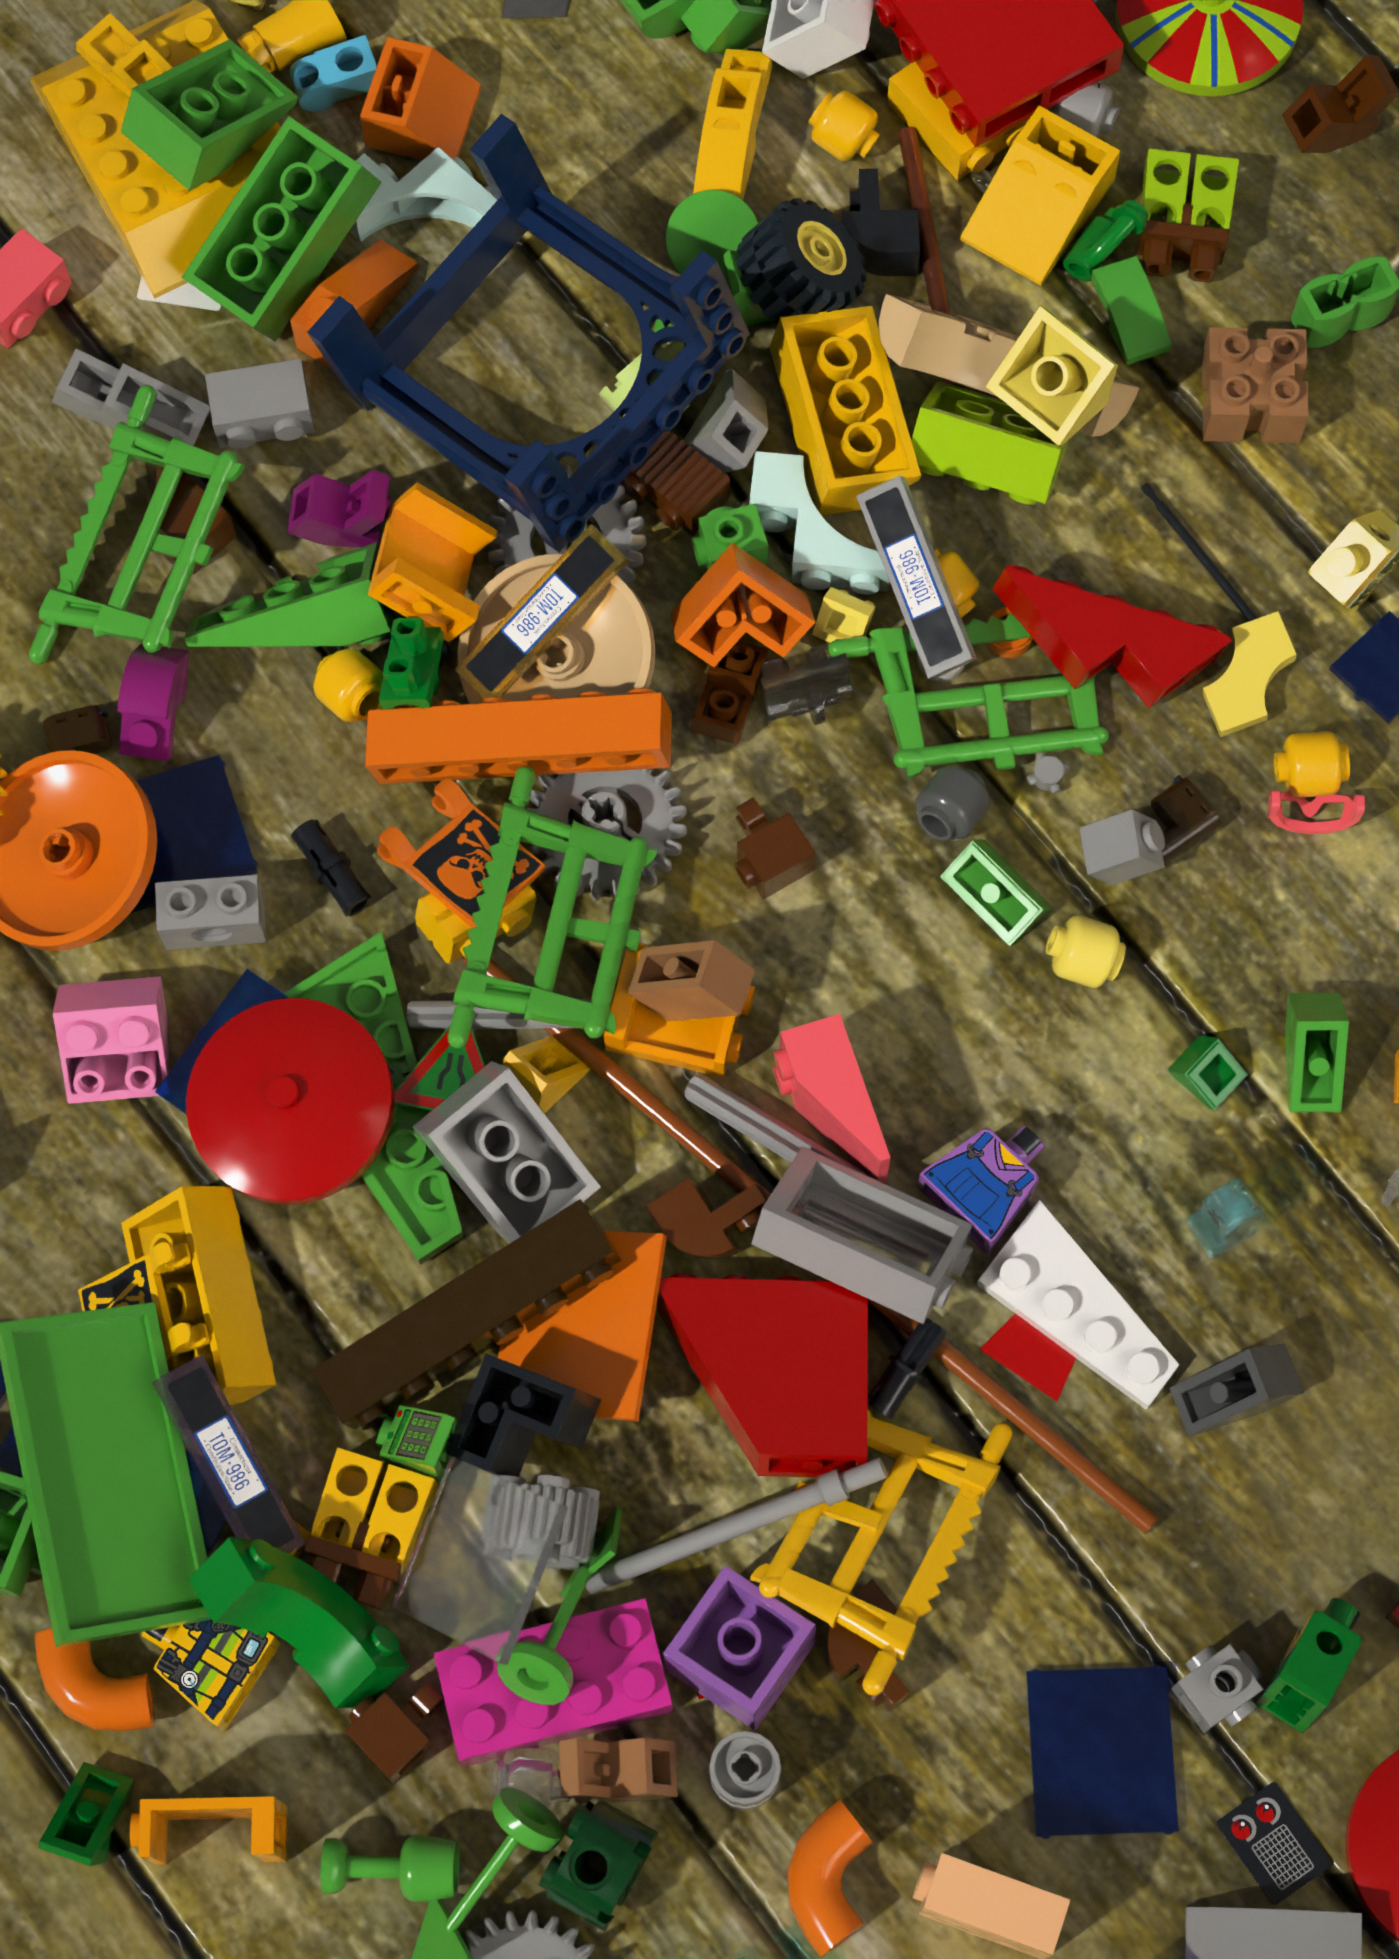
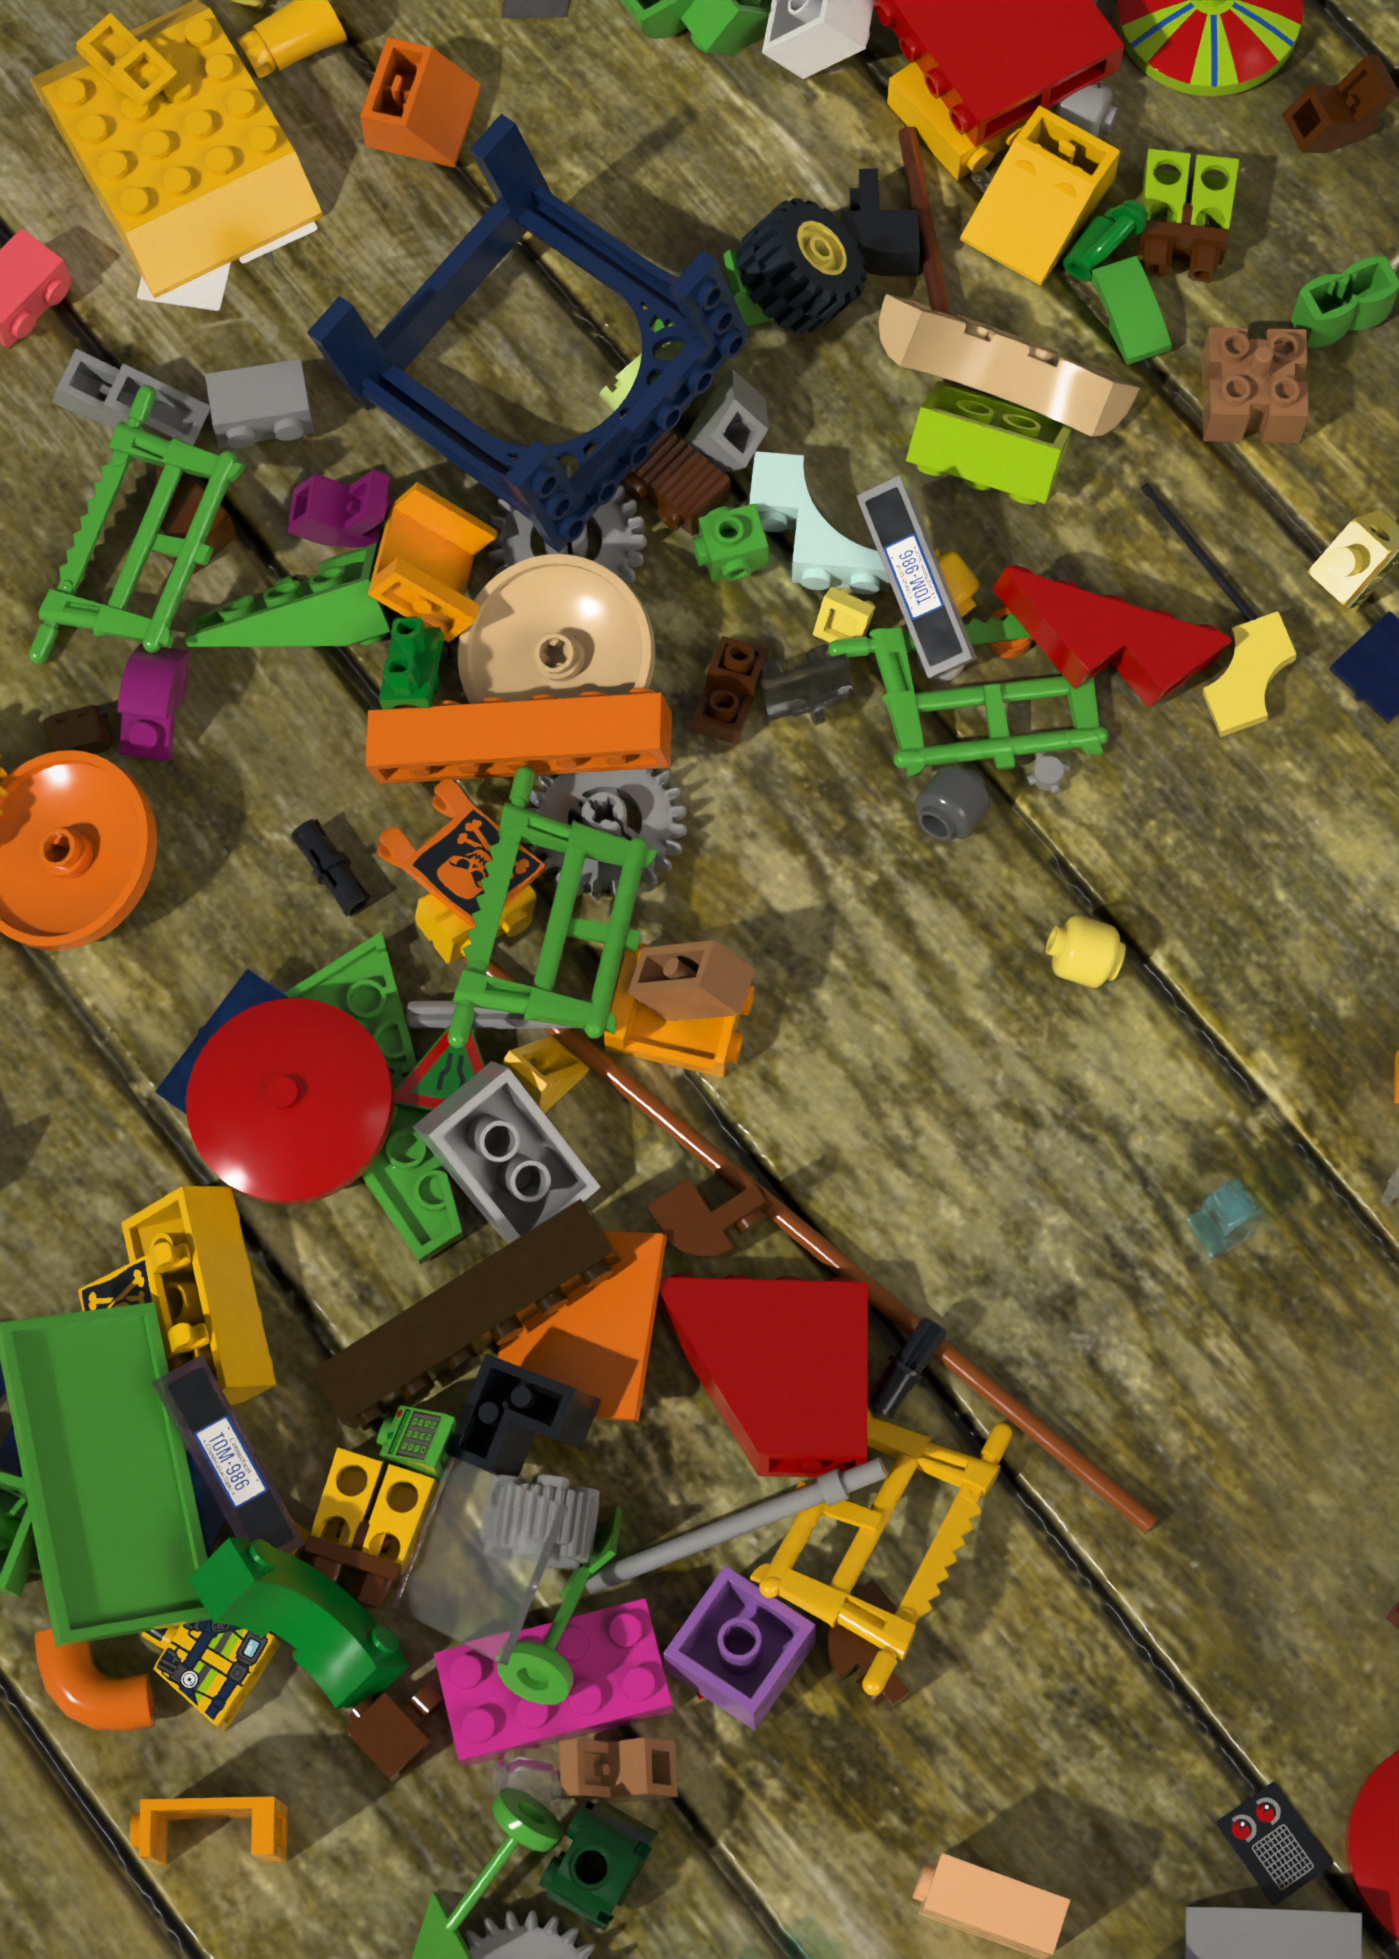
green slope [39,1762,134,1866] -> none
bright pink slope [53,976,171,1104] -> none
bright green slope [121,39,298,191] -> none
clear blue piece [130,755,258,914] -> none
light grey brick [155,875,267,950] -> none
bright green brick [181,116,382,342] -> none
medium azure leg [289,35,377,111] -> none
orange slope [290,239,419,371] -> none
yellow head [313,648,383,723] -> none
bright green piece [320,1834,460,1902] -> none
light aqua arch [349,147,497,242] -> none
tile [455,524,630,699] -> none
bright green piece [665,190,758,280] -> none
orange brick [670,542,815,667] -> none
light grey axle [684,1073,867,1176] -> none
yellow slope [693,49,773,200] -> none
light grey wheel [709,1731,781,1811] -> none
reddish brown brick [734,798,816,900] -> none
light grey piece [751,1146,973,1324] -> none
yellow slope [769,306,921,516] -> none
coral slope [773,1014,891,1184] -> none
orange cylinder [787,1799,873,1958] -> none
yellow head [808,90,880,162] -> none
torso [917,1126,1044,1255] -> none
bright green slope [940,839,1052,946] -> none
white wing [977,1200,1179,1410] -> none
red sticker [980,1313,1076,1401] -> none
light yellow slope [986,306,1118,446] -> none
clear blue piece [1026,1665,1179,1839] -> none
light grey brick [1079,810,1165,885] -> none
dark brown piece [1151,775,1221,866] -> none
green slope [1168,1036,1248,1111] -> none
dark grey slope [1170,1343,1304,1437] -> none
light grey brick [1171,1644,1263,1733] -> none
green torso [1255,1598,1362,1733] -> none
coral helmet [1268,790,1365,834] -> none
yellow head [1274,731,1350,798] -> none
bright green slope [1285,993,1349,1112] -> none

